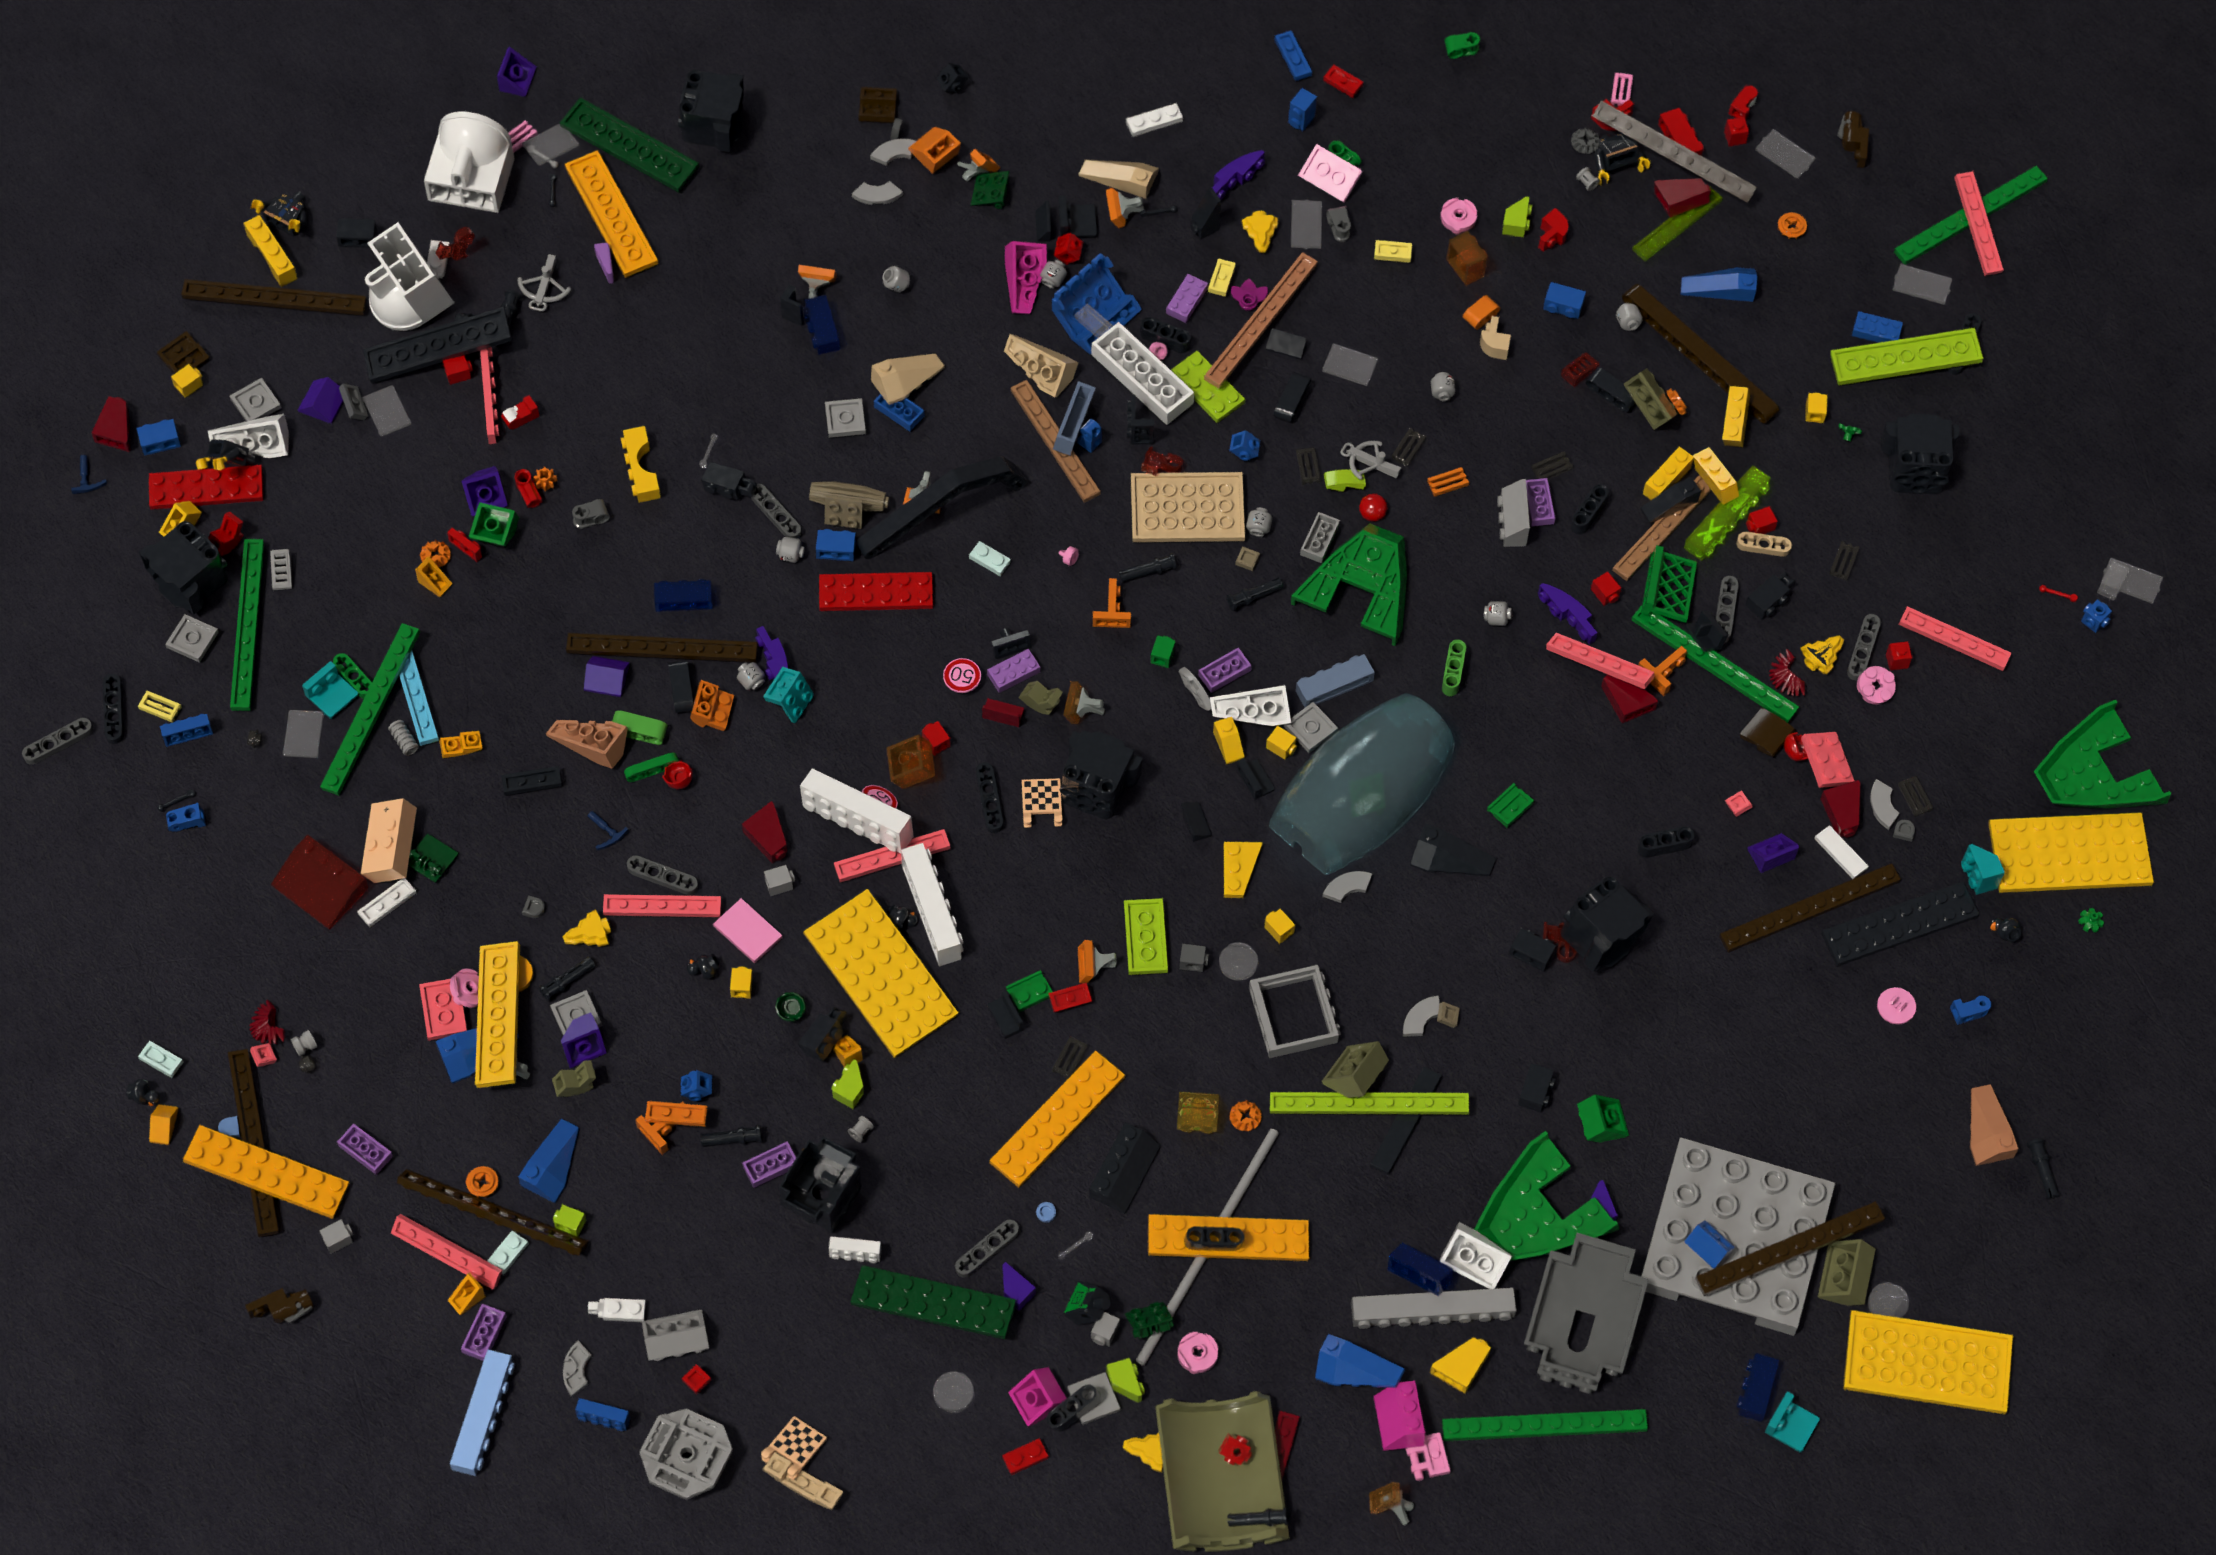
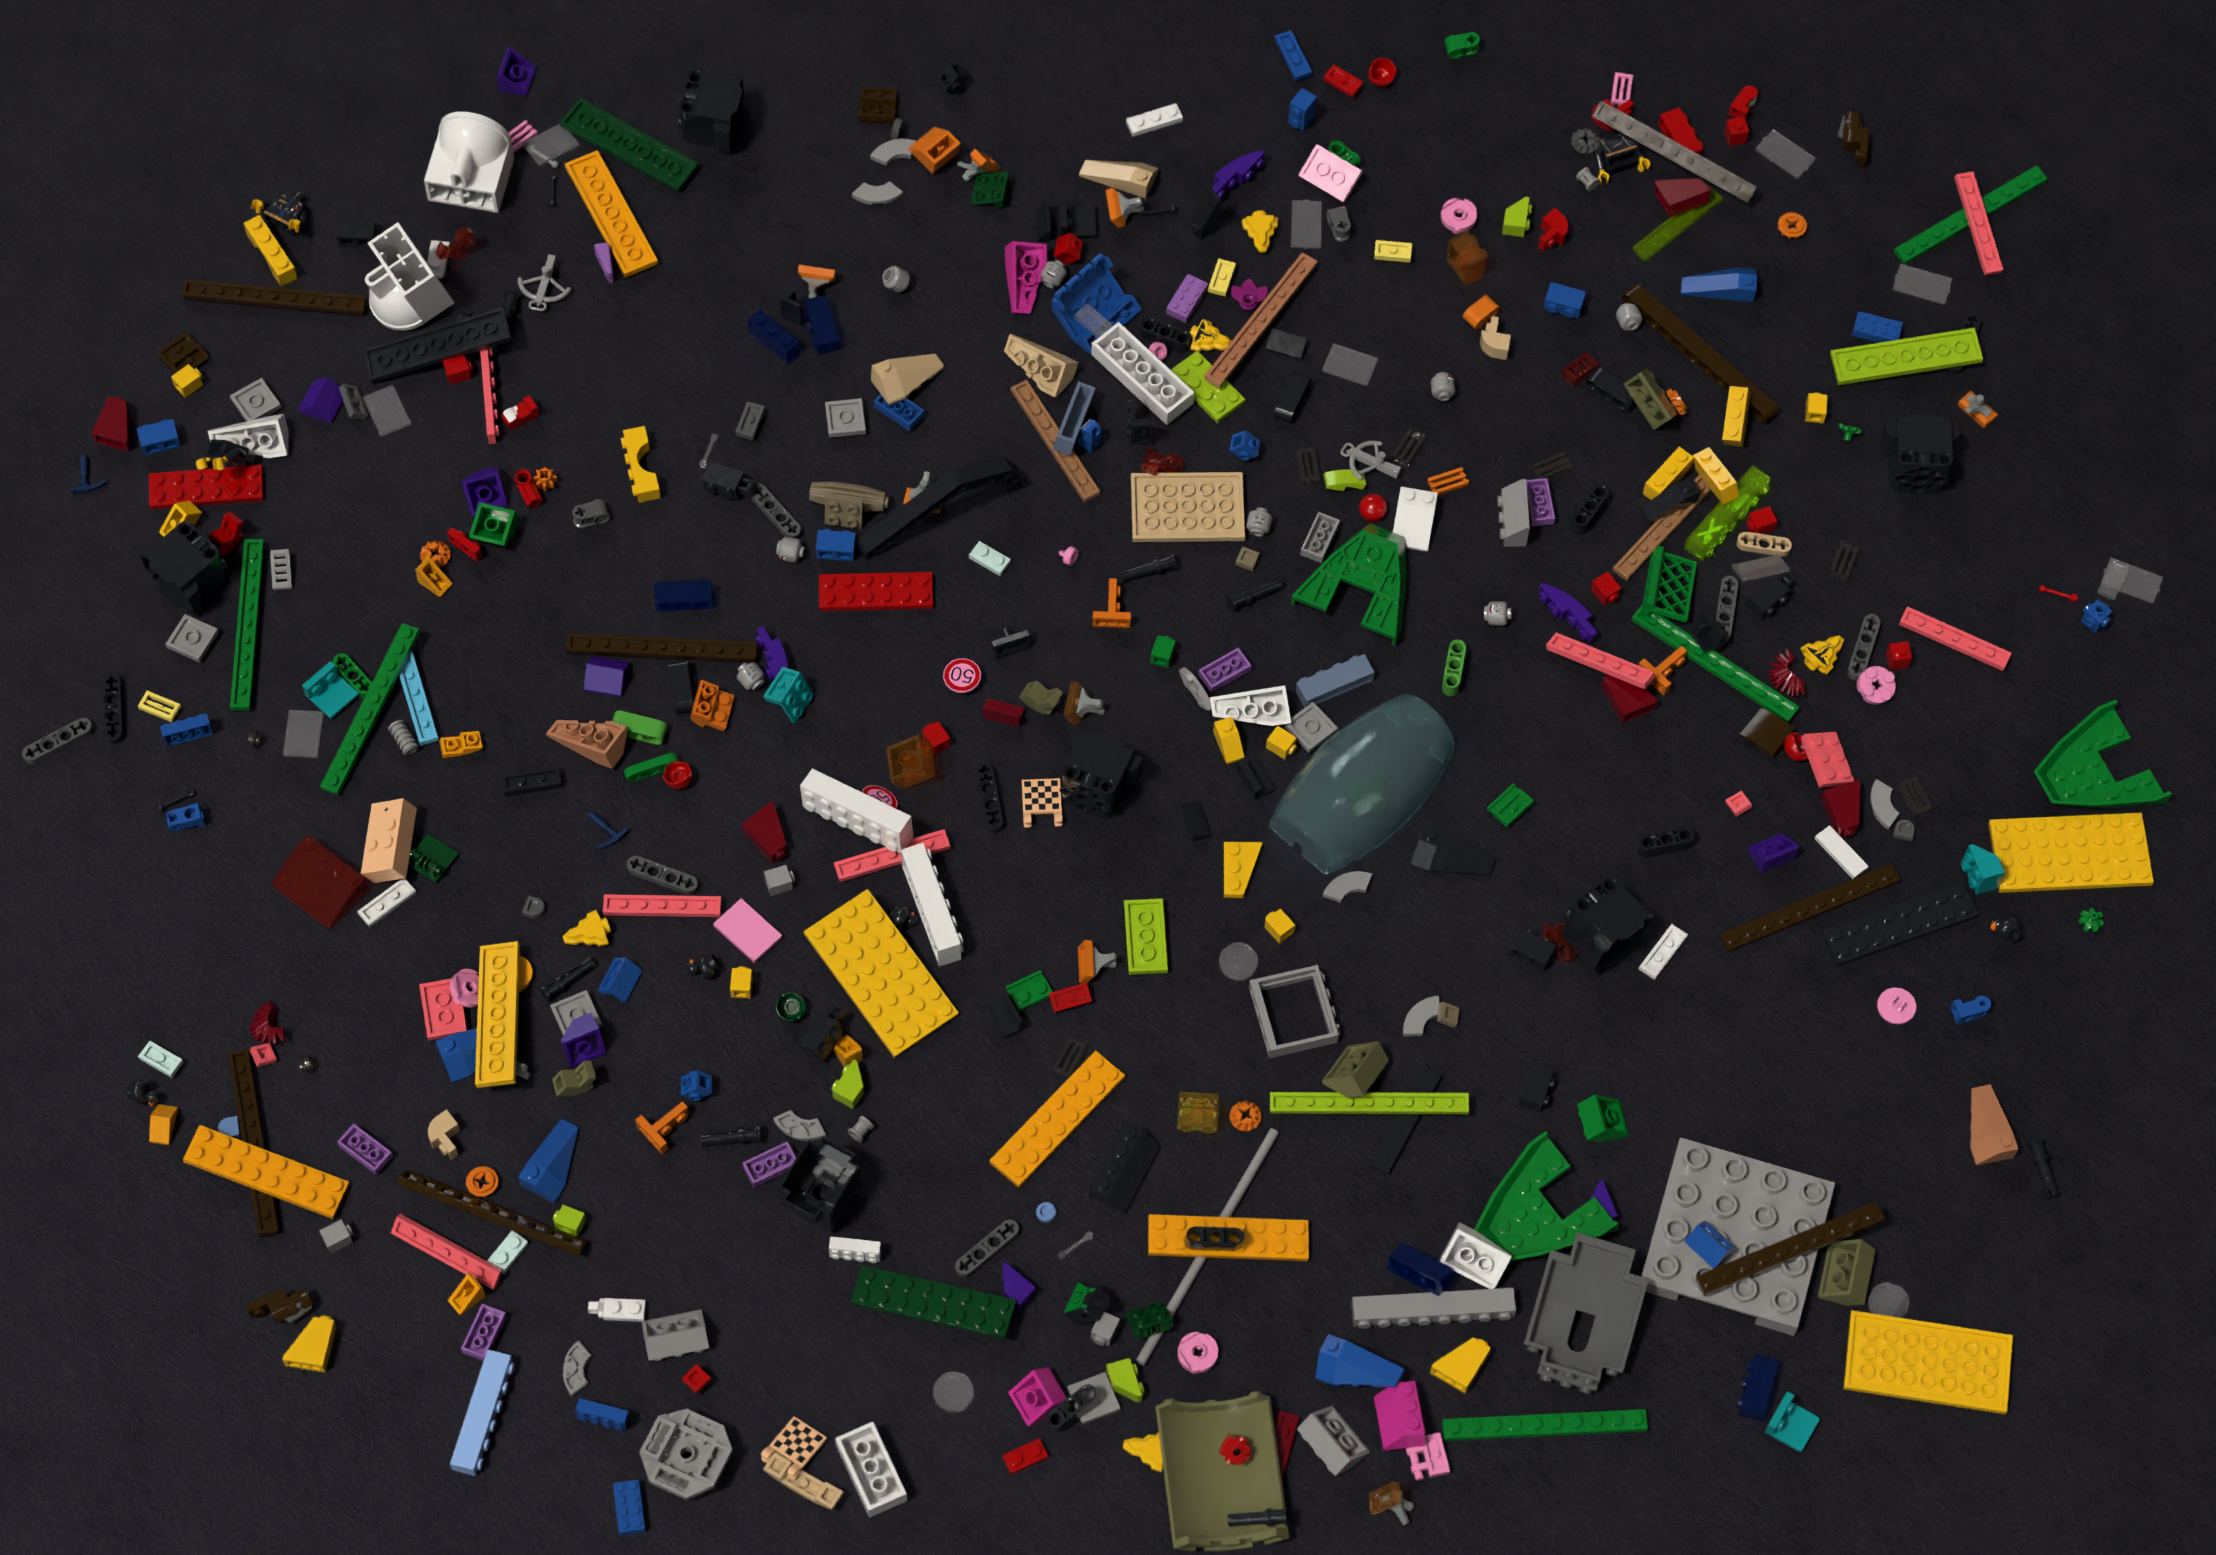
light grey wheel [291,1030,317,1056] -> none
orange tile [645,1101,707,1127] -> none
medium lavender piece [987,649,1040,693] -> none
dark grey brick [1179,944,1209,972] -> none
none -> yellow slope [282,1316,336,1373]
none -> tan brick [428,1109,460,1160]
none -> blue panel [598,957,642,1002]
none -> blue piece [613,1479,646,1536]
none -> dark grey plate [735,401,765,440]
none -> clear blue brick [747,309,800,364]
none -> light grey tile [773,1110,826,1141]
none -> white brick [835,1422,907,1518]
none -> yellow rock [1190,319,1231,352]
none -> light grey slope [1297,1406,1371,1476]
none -> red hair [1368,58,1396,87]
none -> white slope [1393,487,1438,552]
none -> white tile [1639,924,1688,980]
none -> clear piece [1732,555,1790,582]
none -> piece [1957,391,1998,428]

